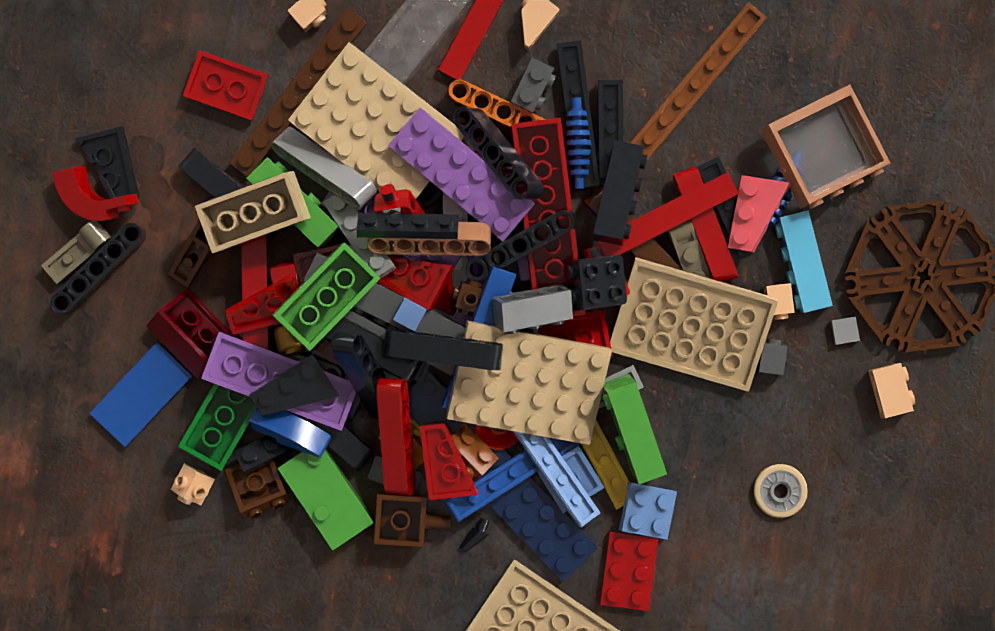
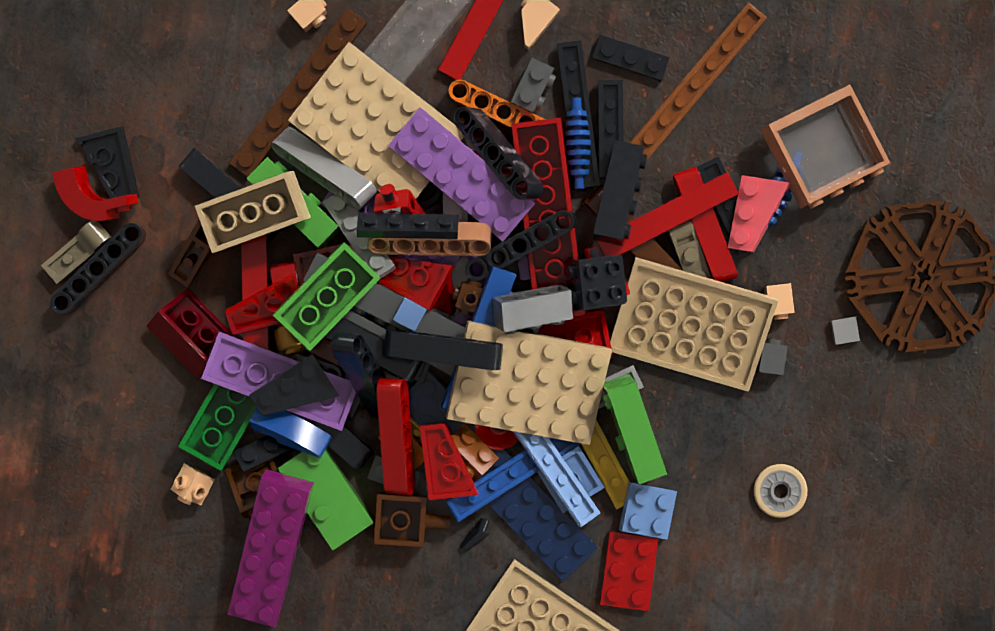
blue tile [89,342,193,447] -> none
red plate [183,50,269,121] -> none
medium azure brick [774,210,833,313] -> none
light nougat brick [868,363,915,418] -> none
none -> magenta brick [228,469,314,627]
none -> black plate [592,35,670,81]

